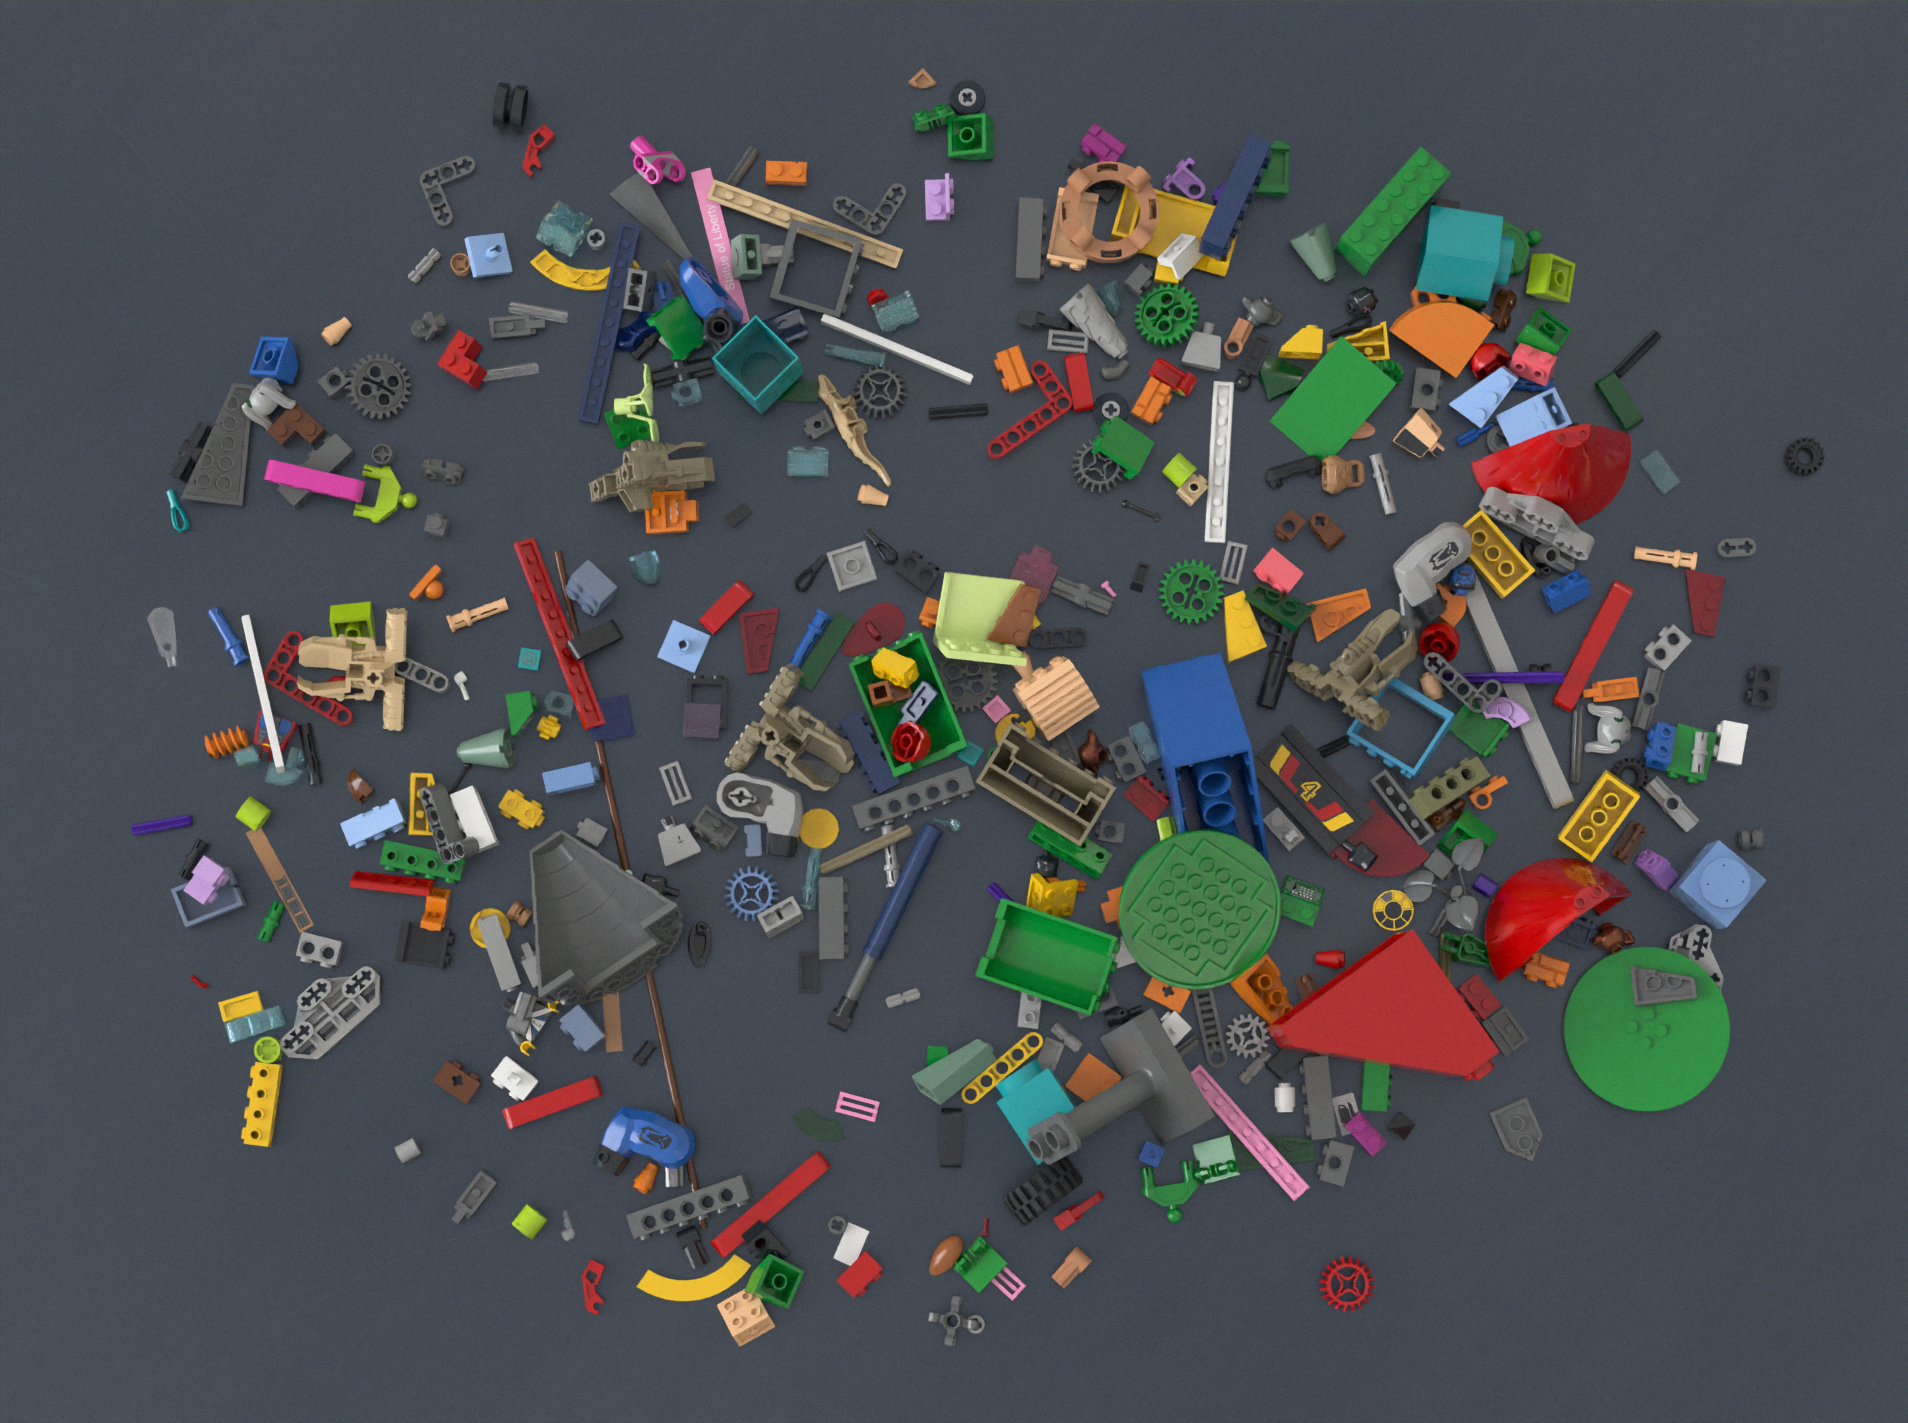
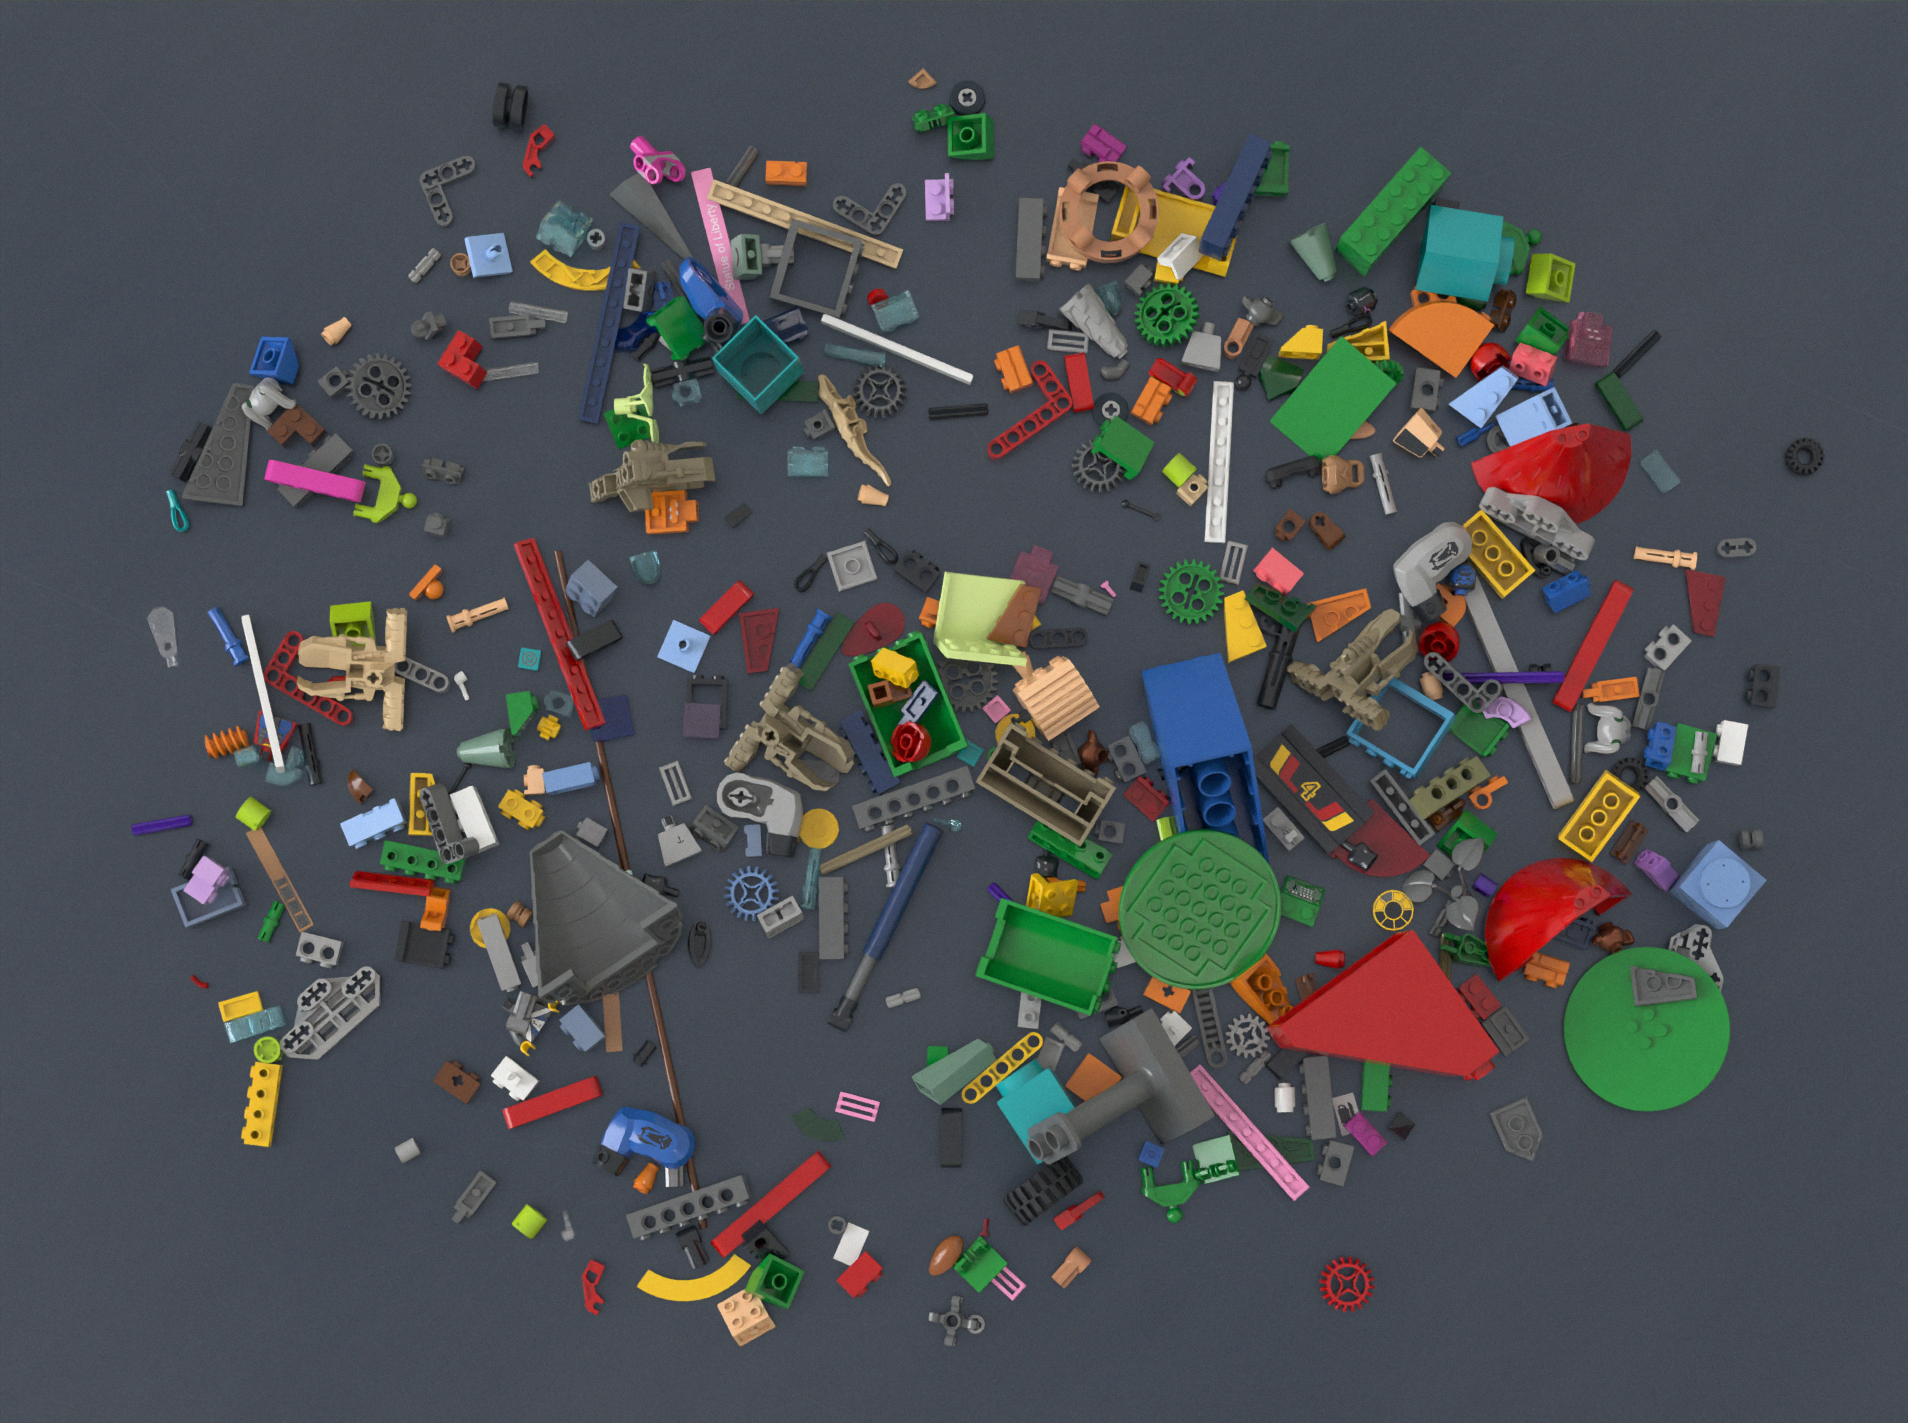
none -> light nougat brick [524,765,546,796]
none -> clear pink piece [1565,311,1613,368]

